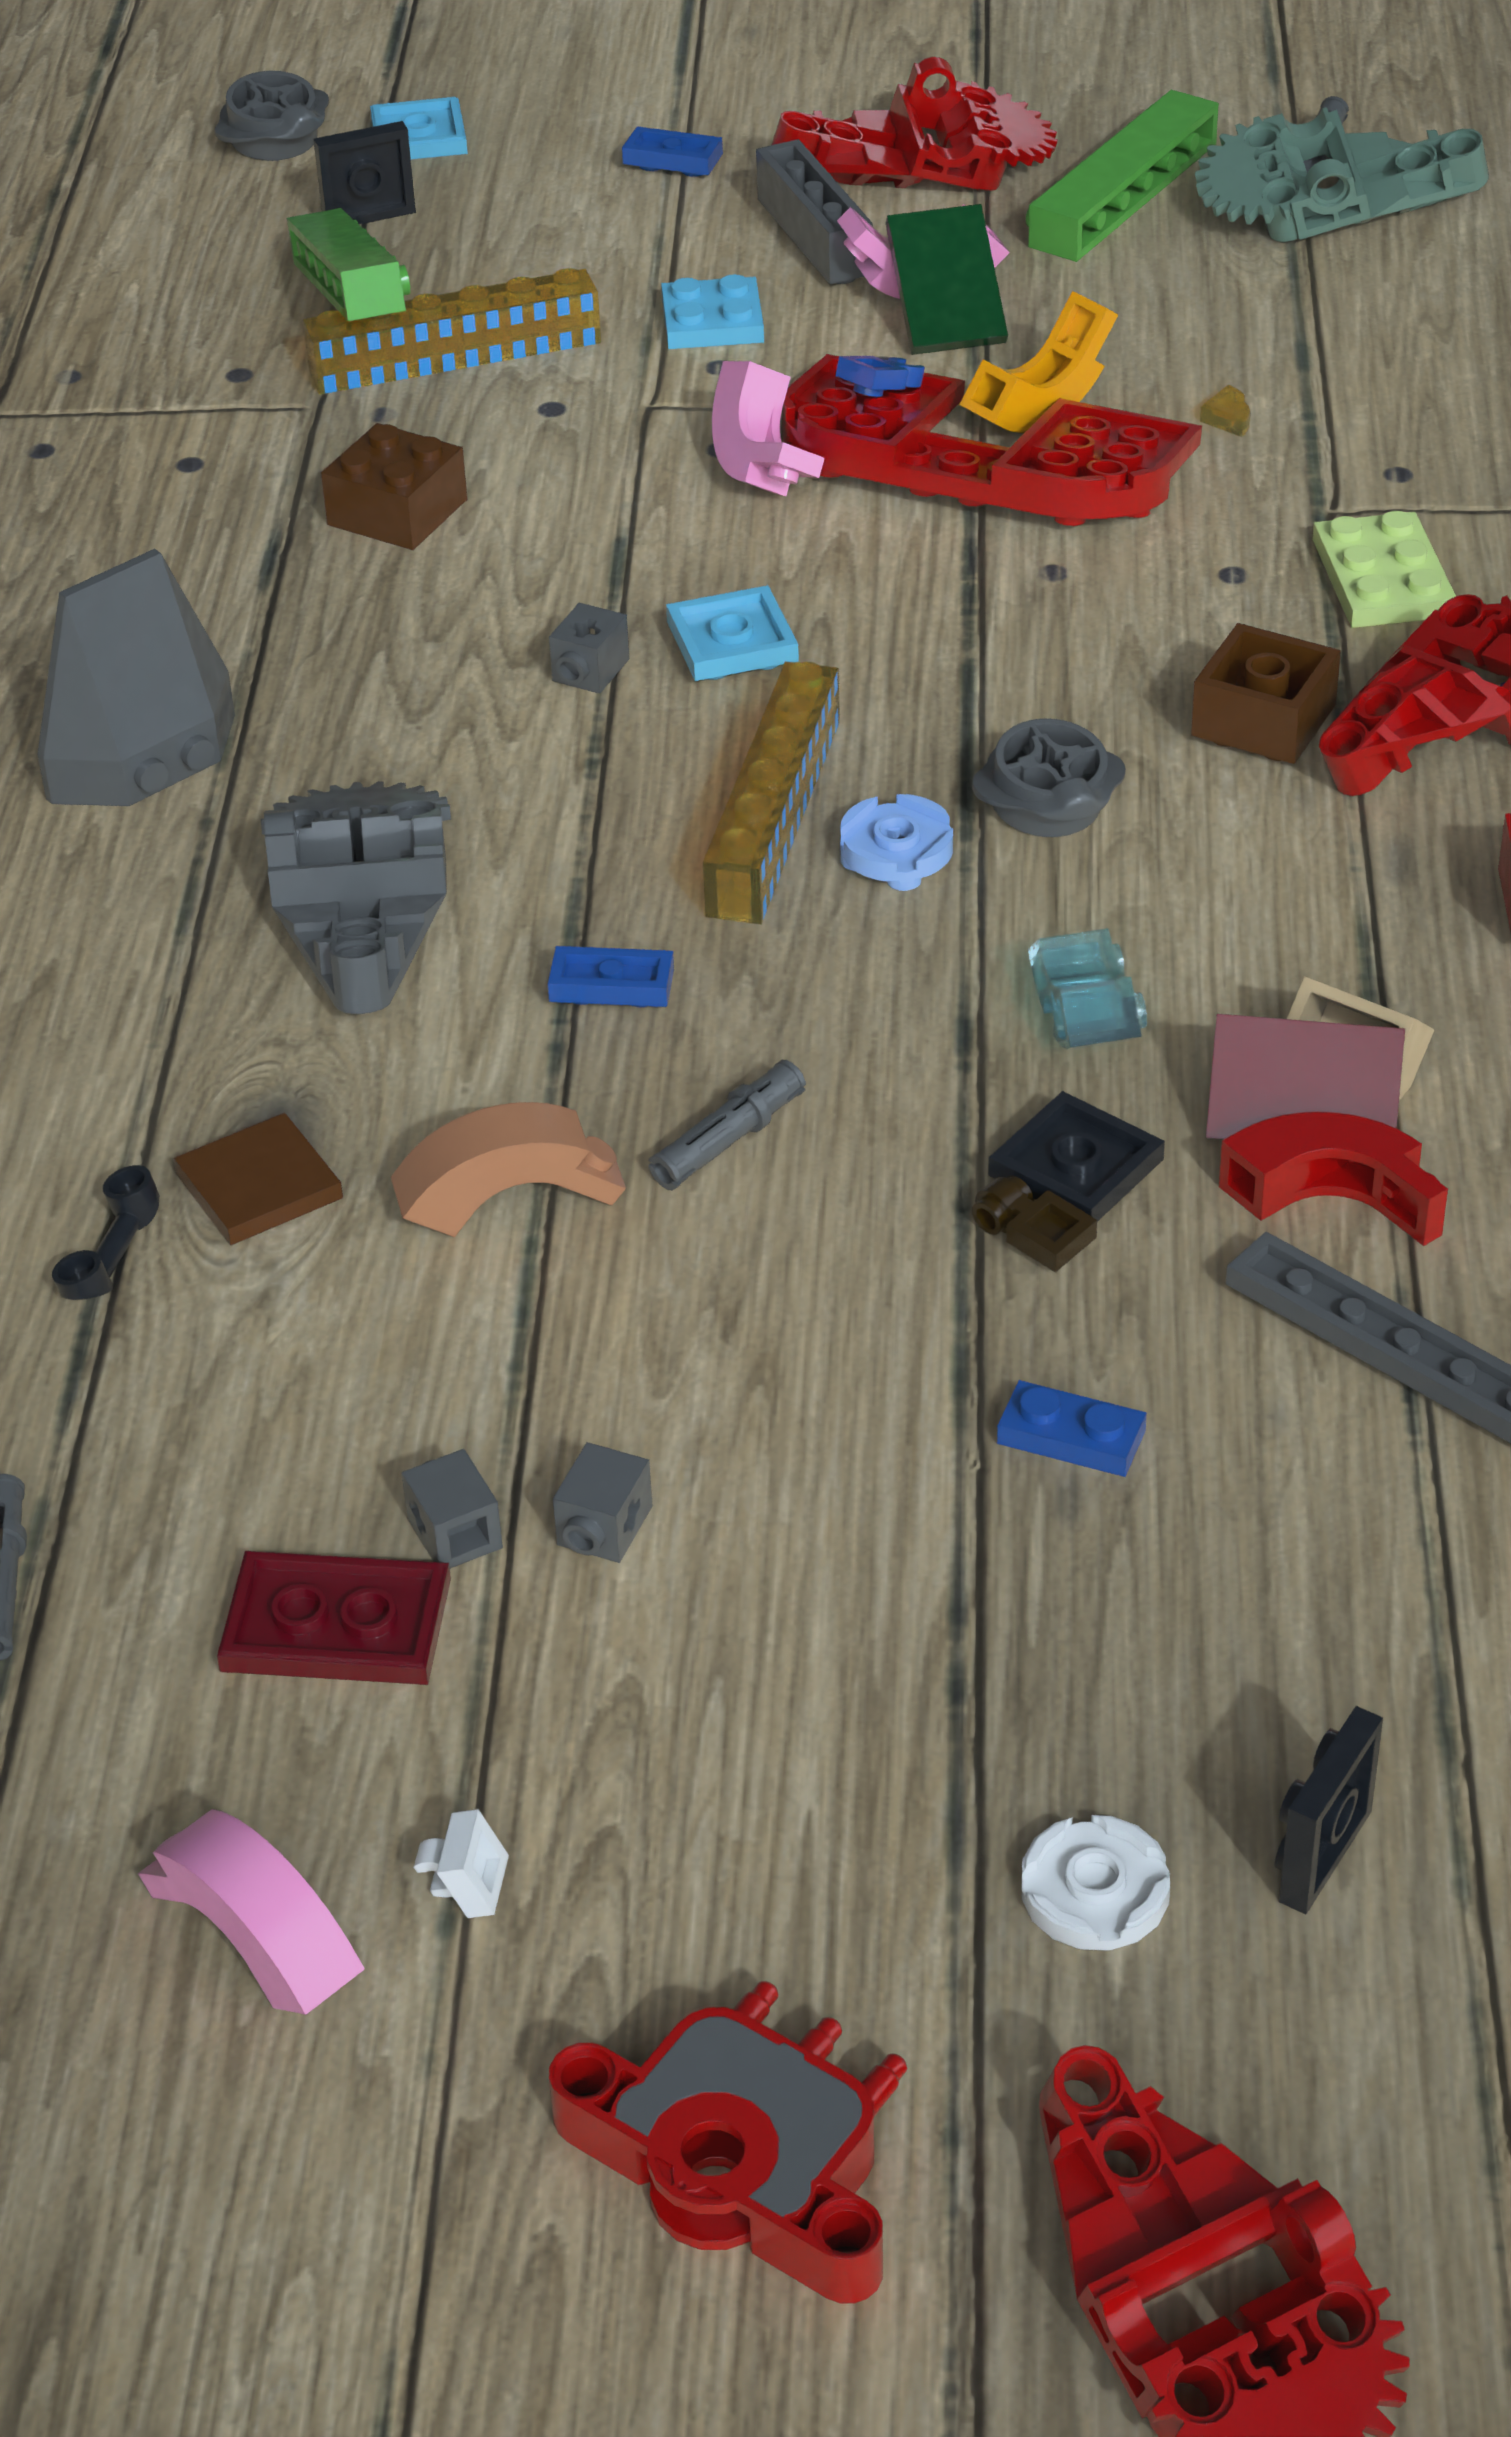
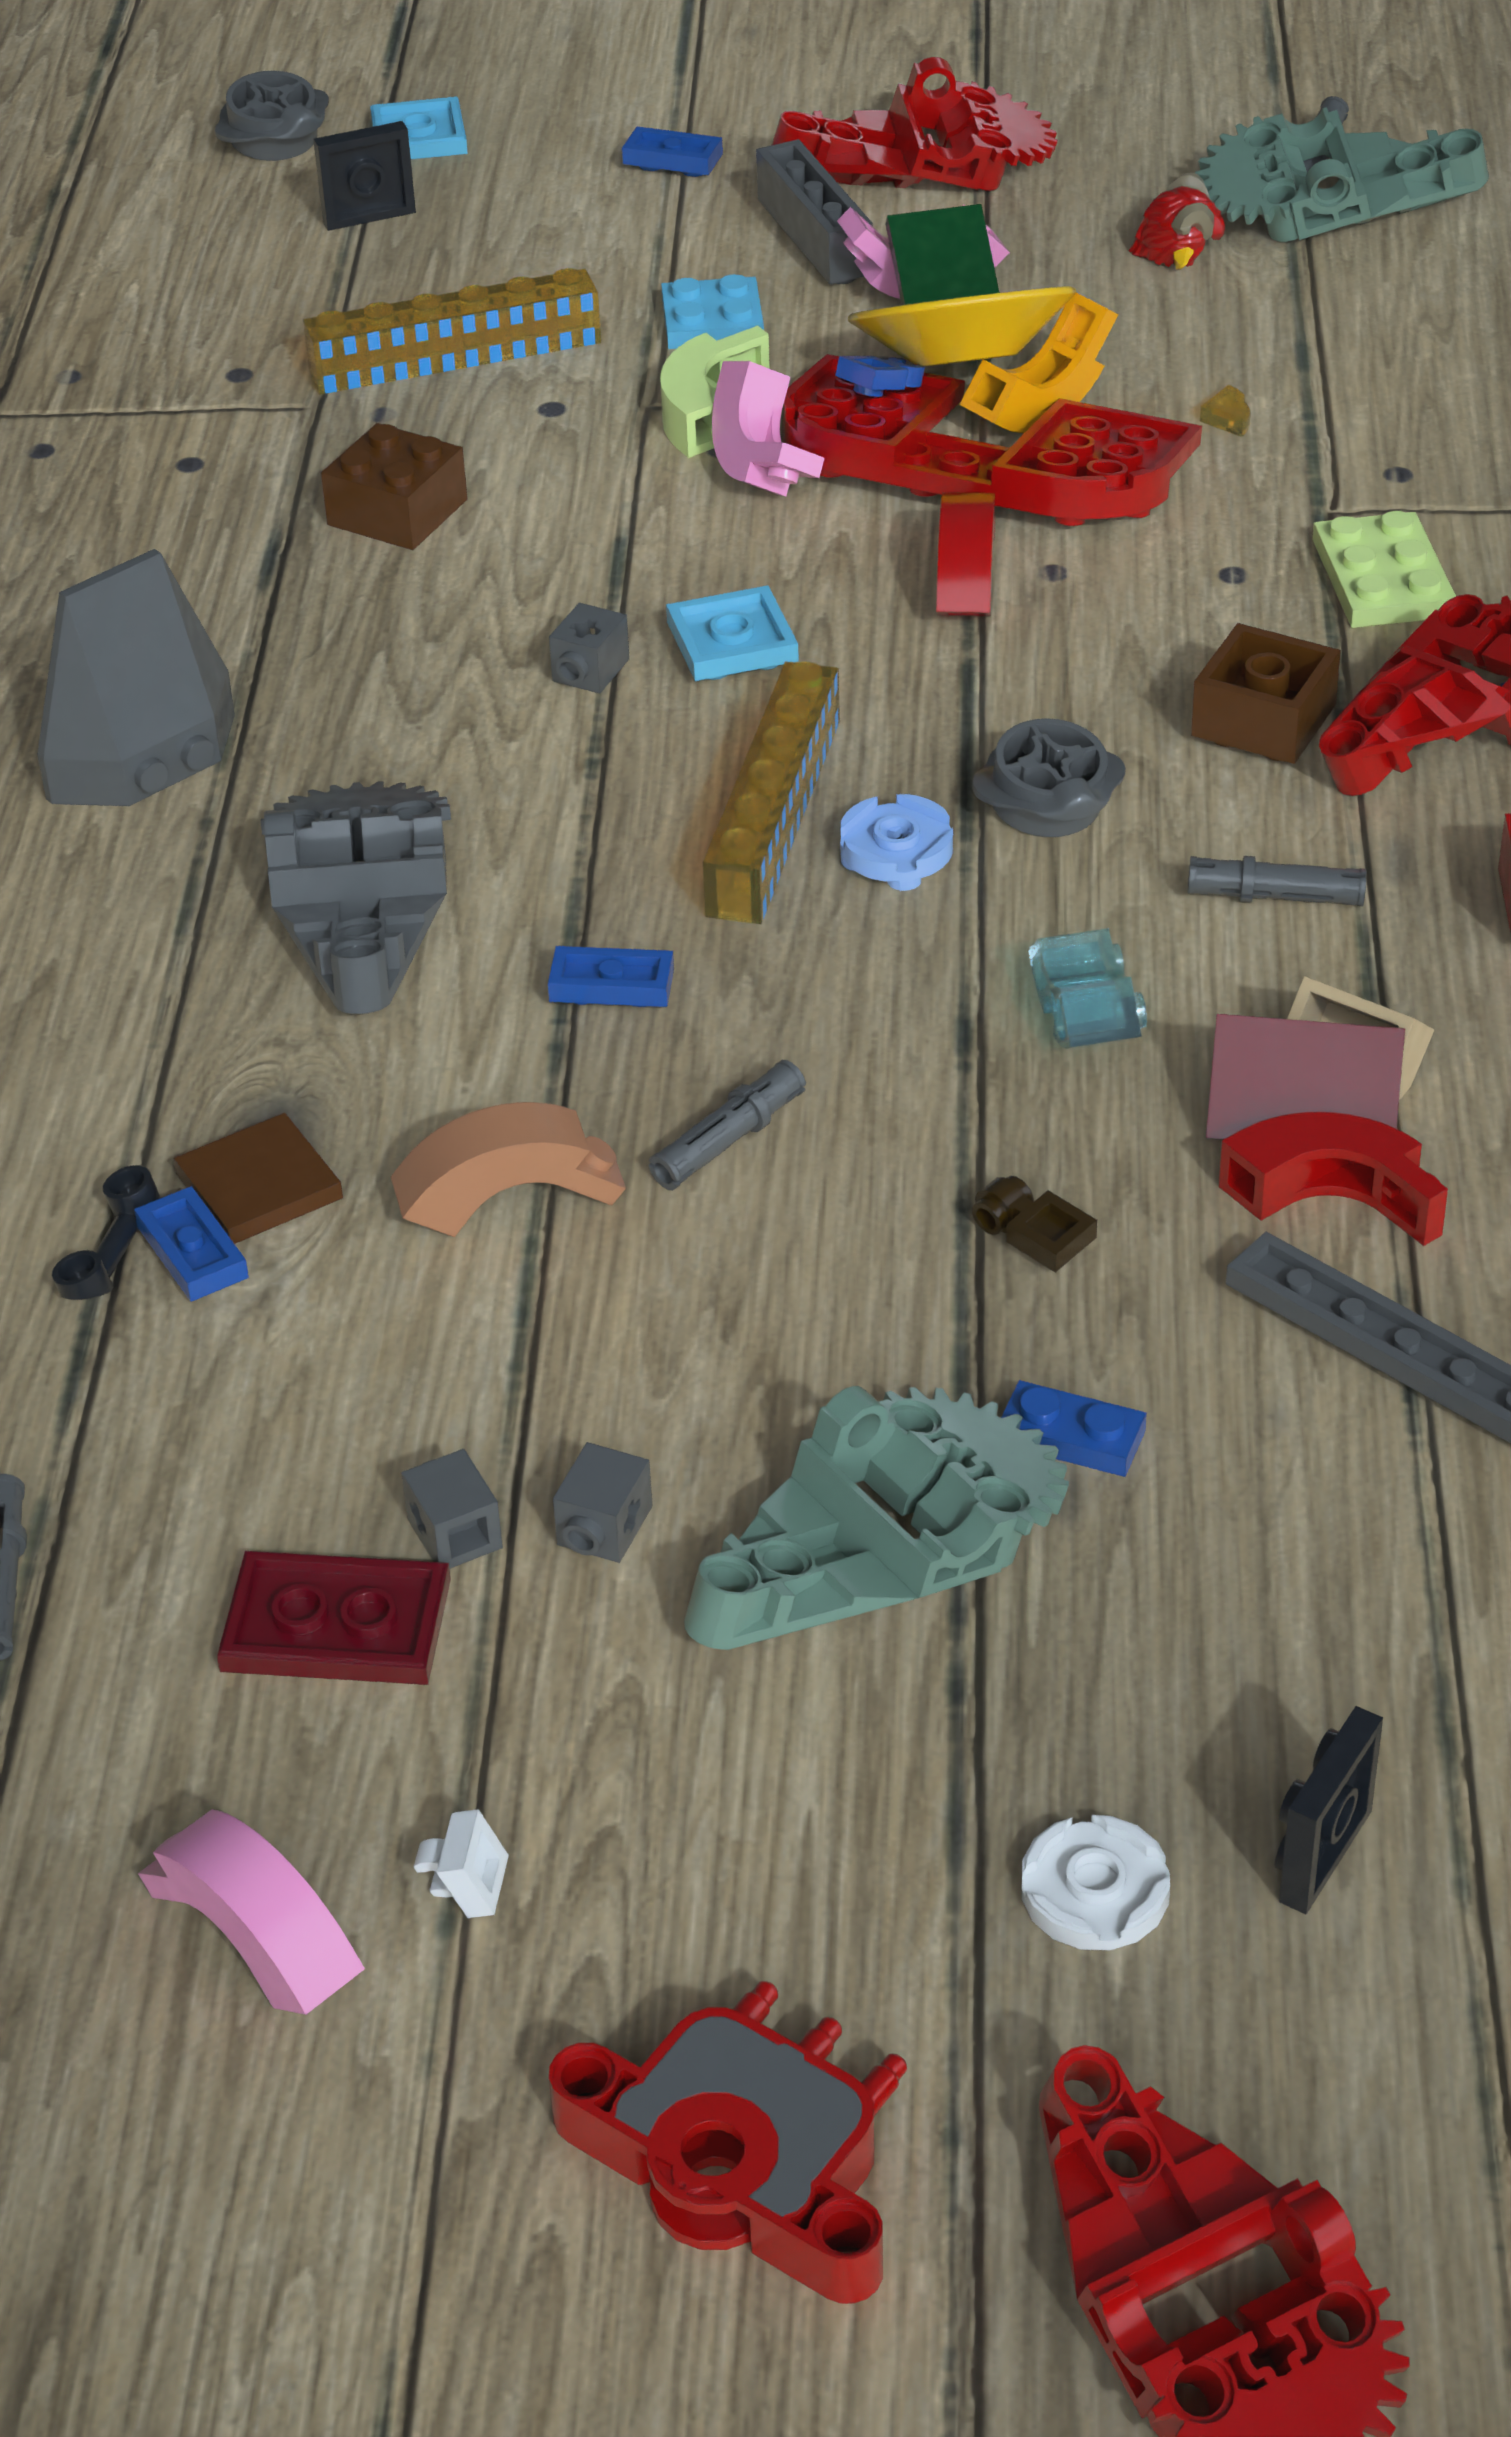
bright green brick [286,208,410,321] -> none
black plate [988,1091,1165,1222] -> none
bright green brick [1026,89,1219,262] -> none
none -> blue plate [134,1186,249,1302]
none -> yellowish green arch [660,326,770,458]
none -> sand green connector [684,1386,1069,1650]
none -> yellow dish [848,286,1076,366]
none -> red arch [936,492,996,616]
none -> red hair [1128,172,1225,270]
none -> dark grey pin [1188,856,1367,906]

